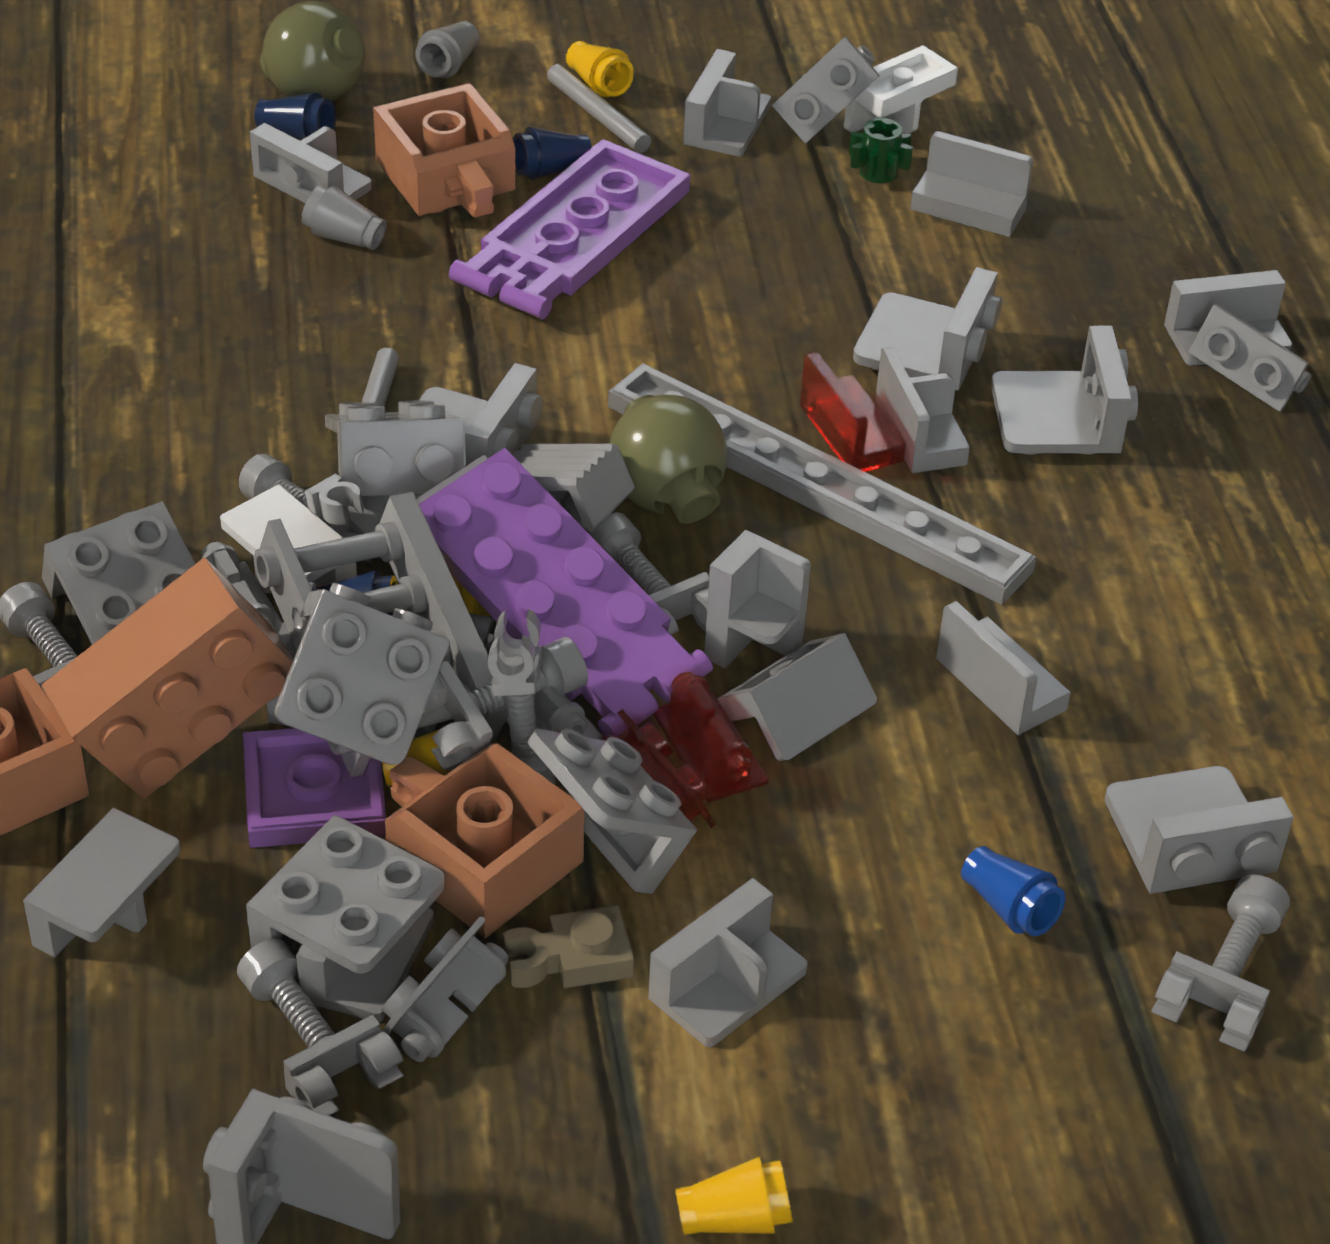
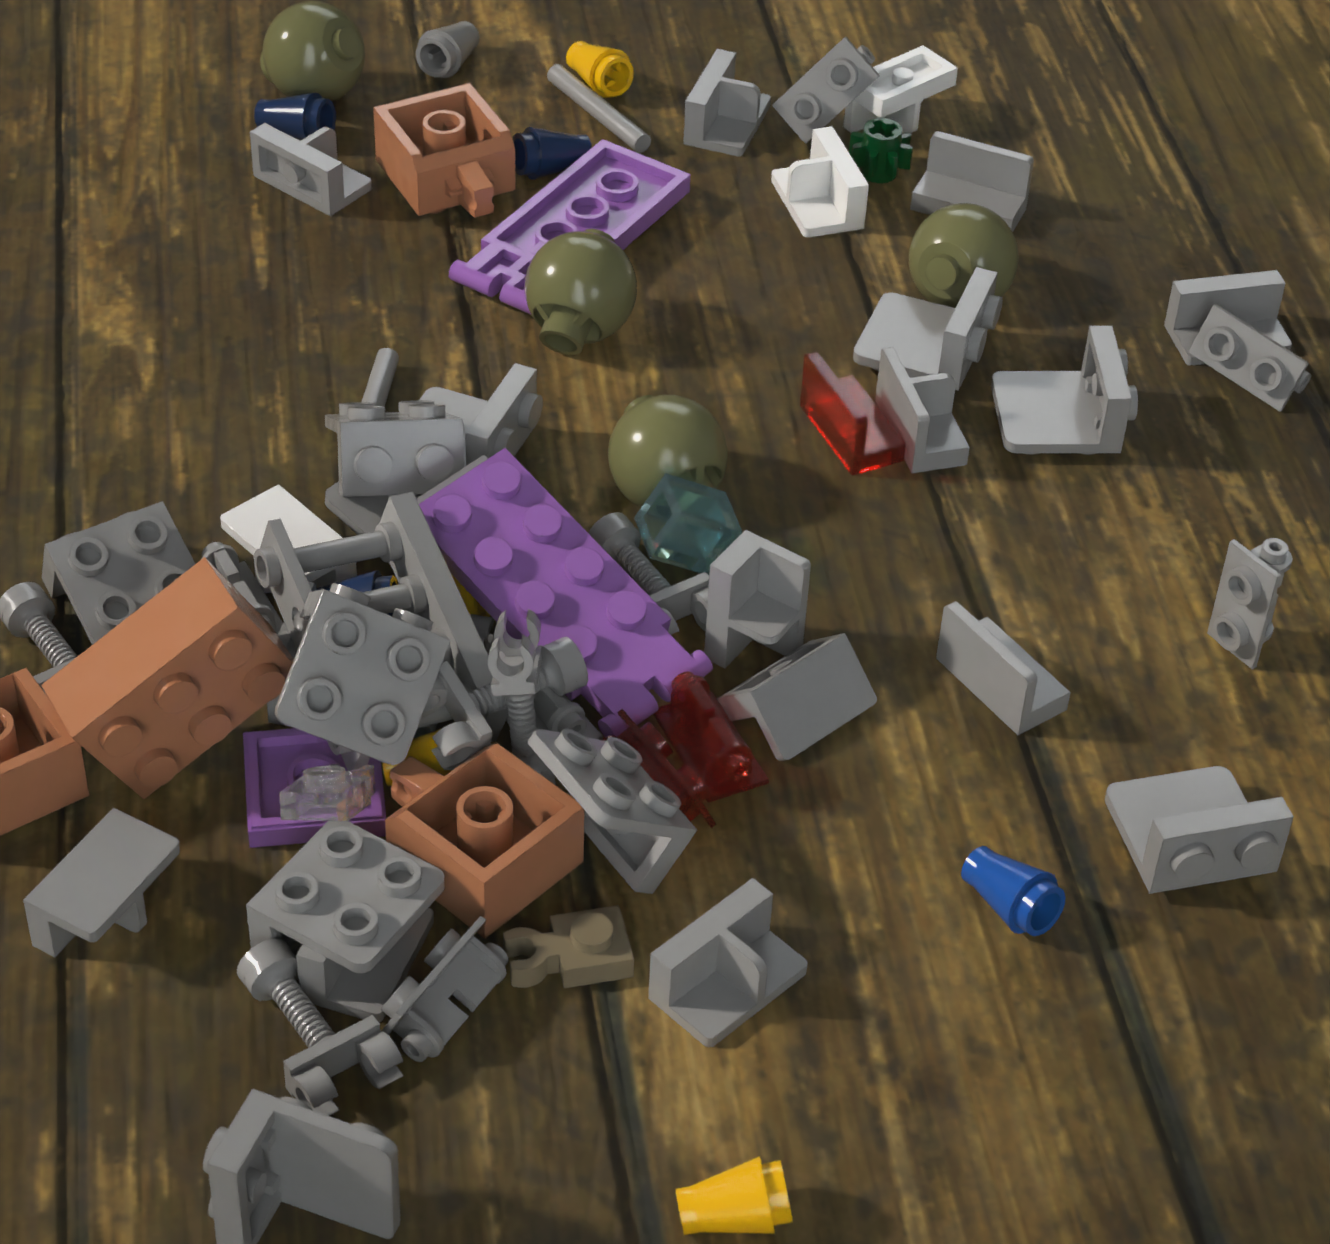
light grey bar [239,454,373,565] -> none
light grey cone [302,185,387,250] -> none
light grey brick [514,444,635,533] -> none
light grey tile [608,363,1036,605] -> none
light grey bar [1151,874,1290,1052] -> none
none -> clear plate [279,764,376,821]
none -> olive brick [524,229,637,355]
none -> clear light blue brick [634,473,742,575]
none -> white panel [771,126,869,238]
none -> olive brick [908,203,1019,308]
none -> light grey hinge [1207,538,1293,669]

